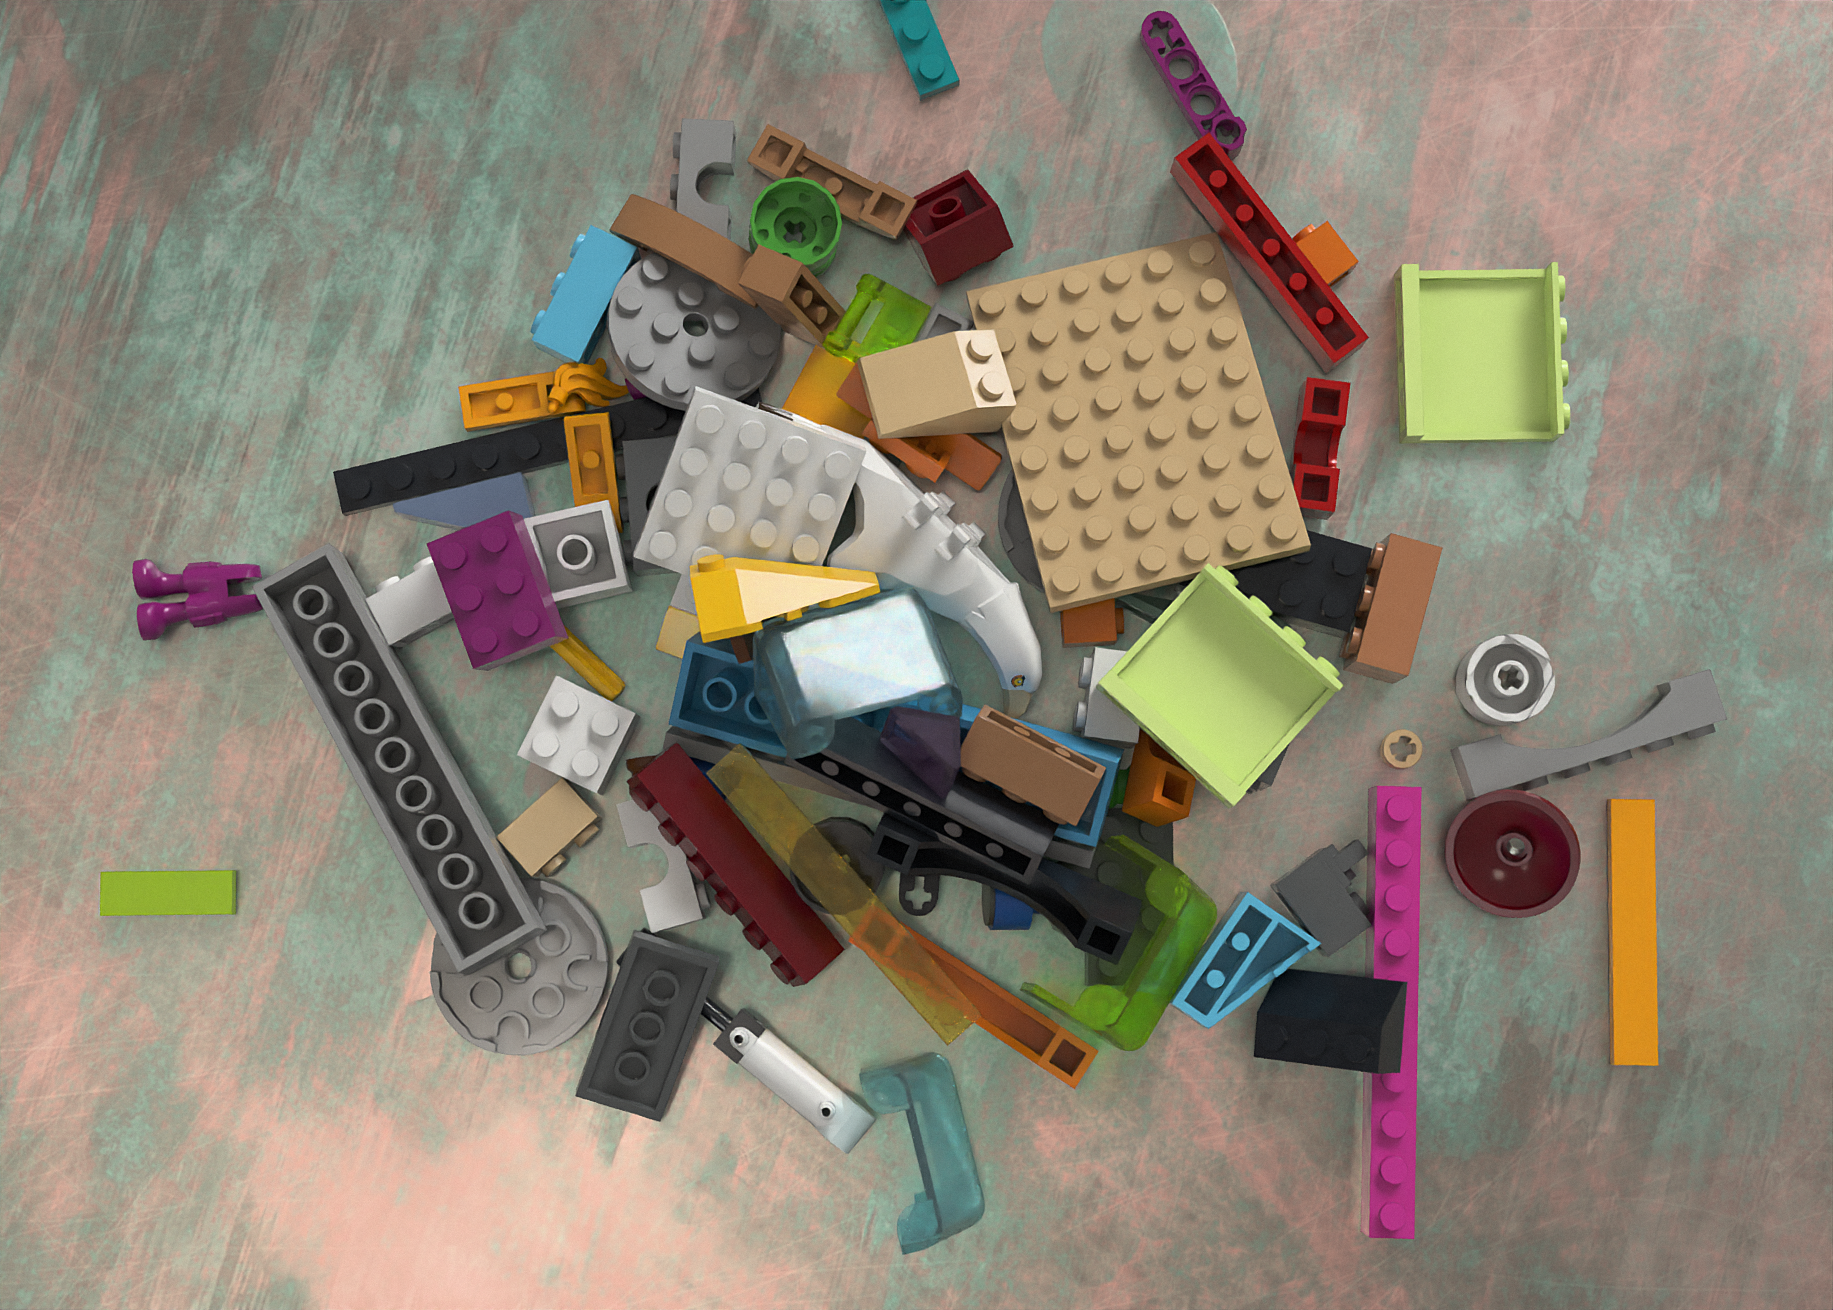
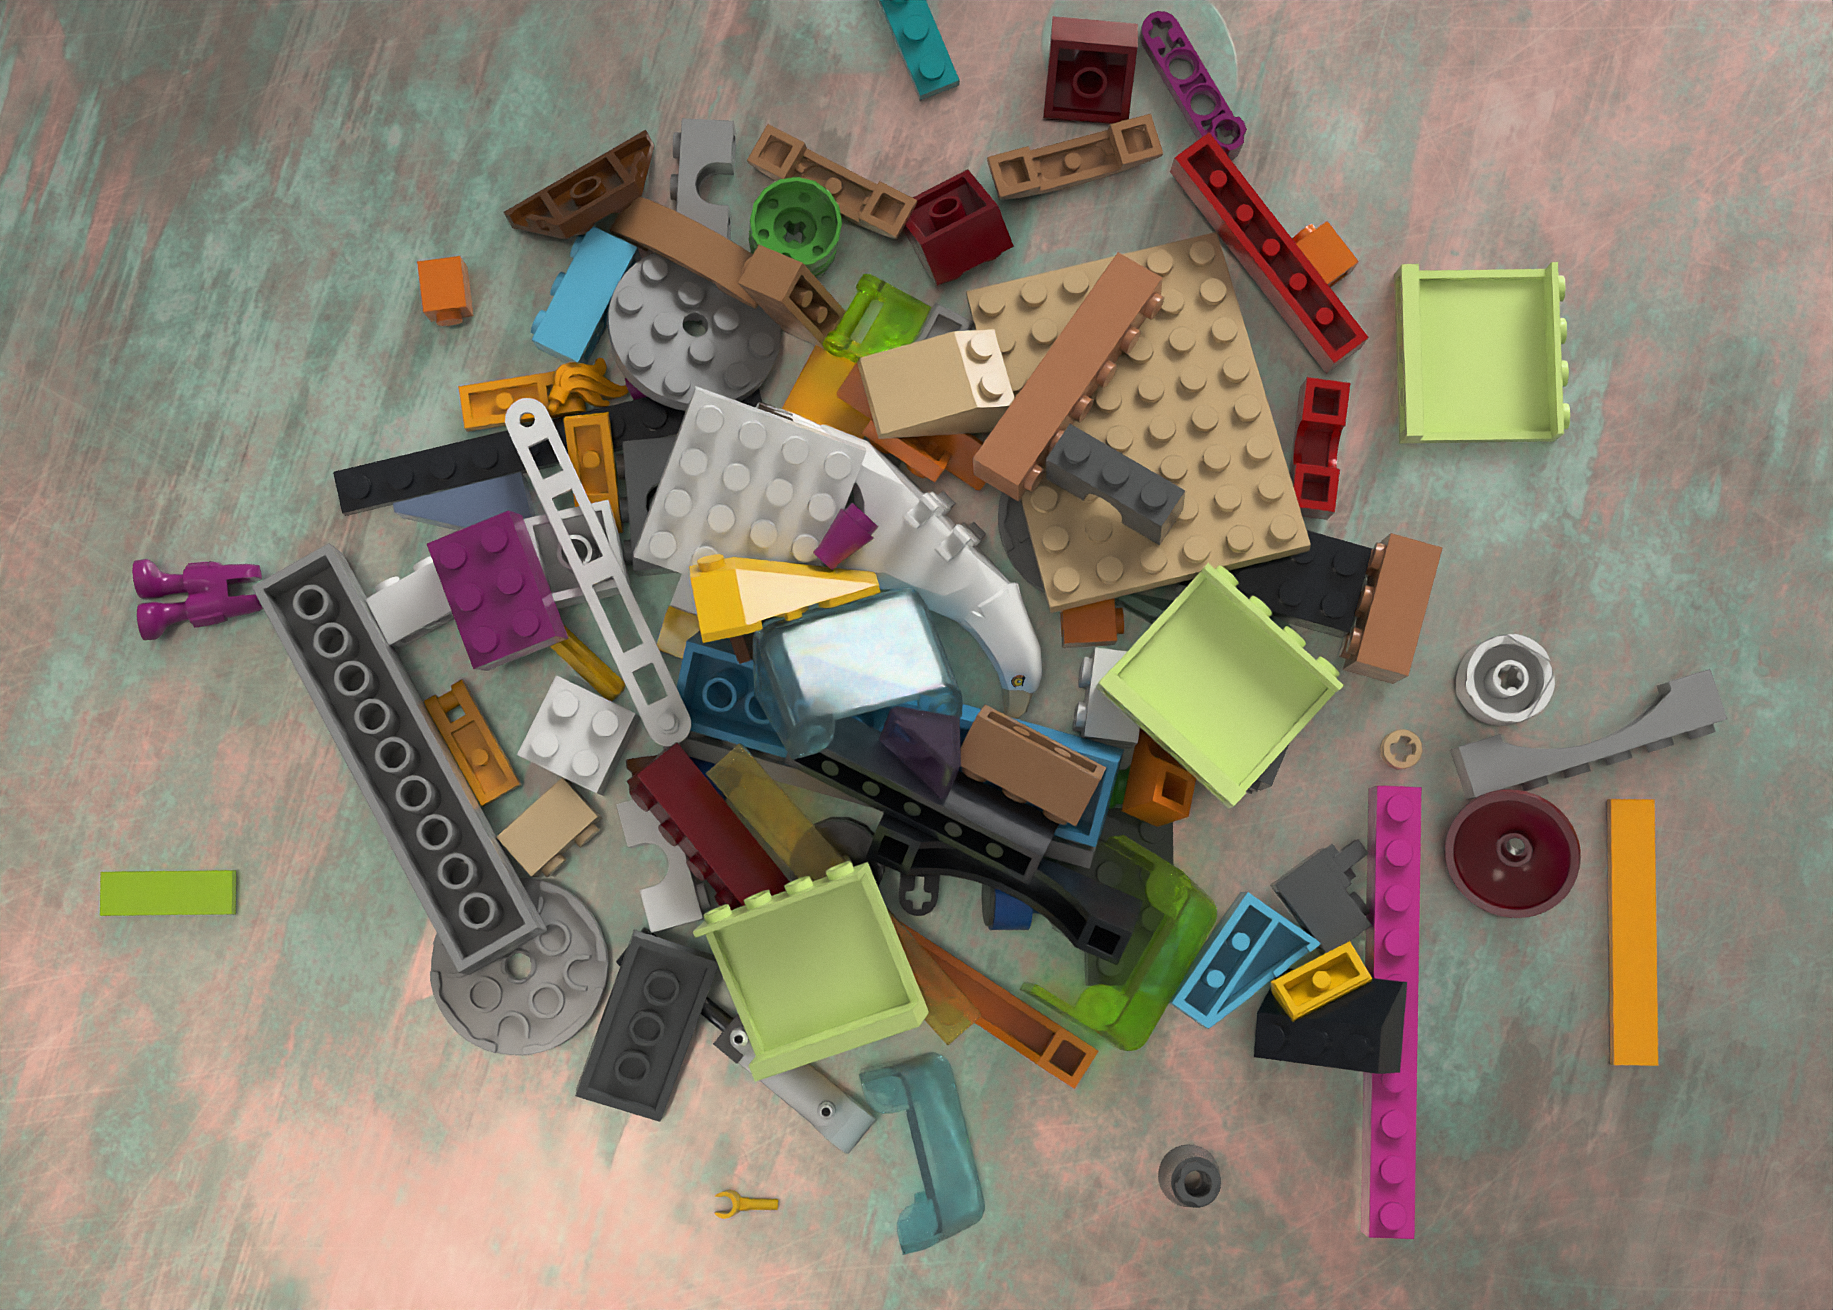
none -> orange brick [417,256,474,326]
none -> light orange plate [424,679,522,807]
none -> reddish brown wing [503,130,655,239]
none -> white piece [505,398,691,747]
none -> yellowish green panel [693,861,929,1082]
none -> yellow hand [714,1190,778,1219]
none -> magenta cone [813,503,878,571]
none -> nougat brick [973,252,1165,502]
none -> medium nougat slope [987,114,1164,200]
none -> dark red slope [1043,16,1138,124]
none -> dark grey arch [1046,424,1185,545]
none -> dark grey plant [1158,1144,1221,1208]
none -> yellow slope [1271,941,1372,1022]

